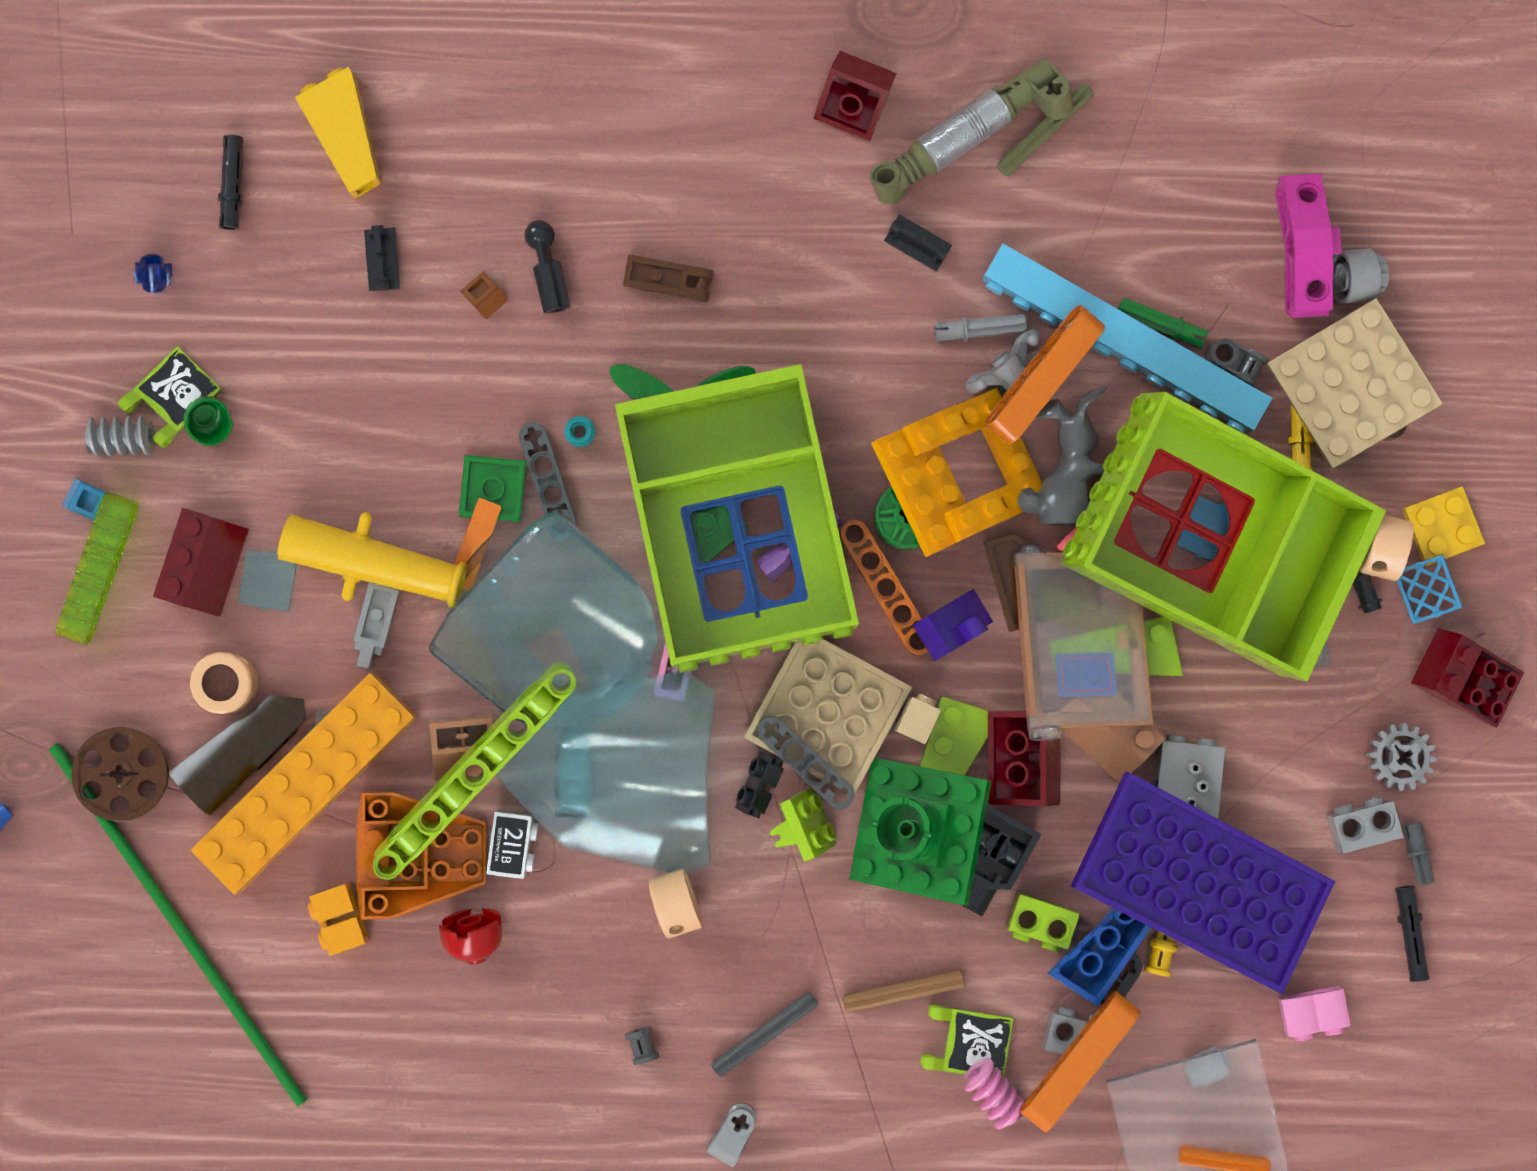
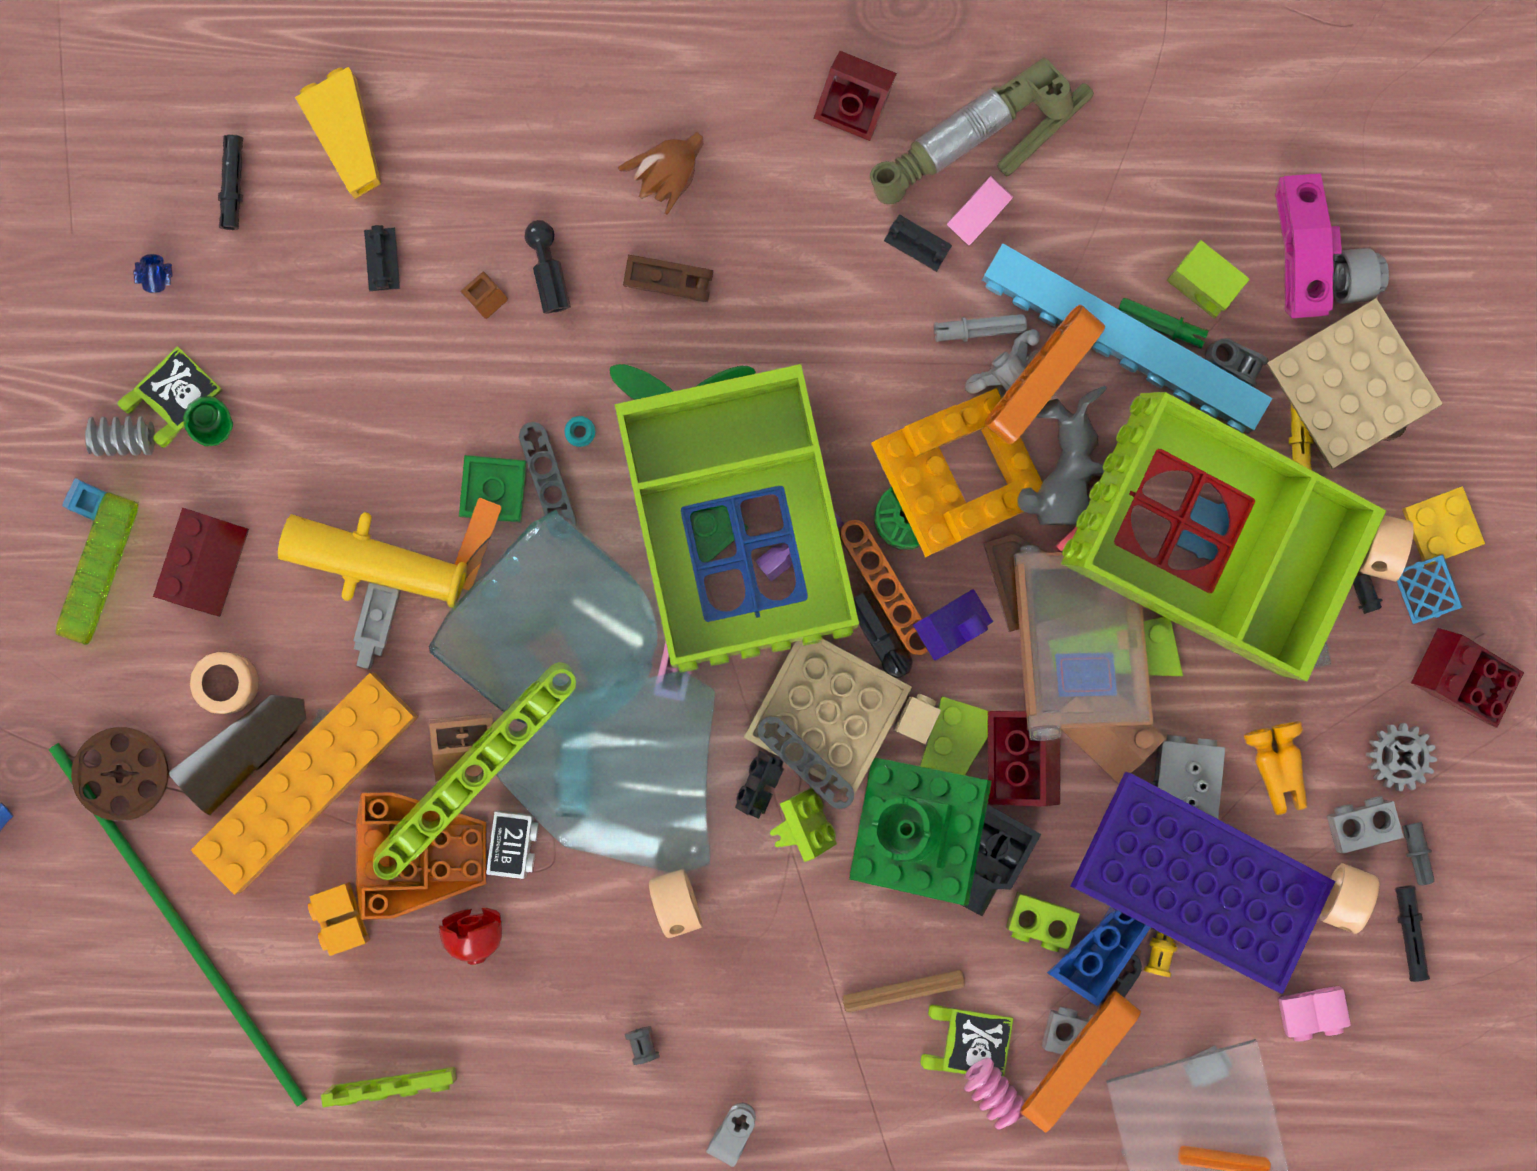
clear light blue piece [238,550,297,611] -> none
dark grey axle [711,992,818,1077] -> none
none -> lime wing [321,1067,457,1108]
none -> dark orange piece [618,132,704,215]
none -> black piece [853,589,913,678]
none -> bright pink slope [947,176,1013,245]
none -> lime piece [1166,240,1250,319]
none -> light orange piece [1244,721,1307,815]
none -> light nougat piece [1319,863,1380,934]

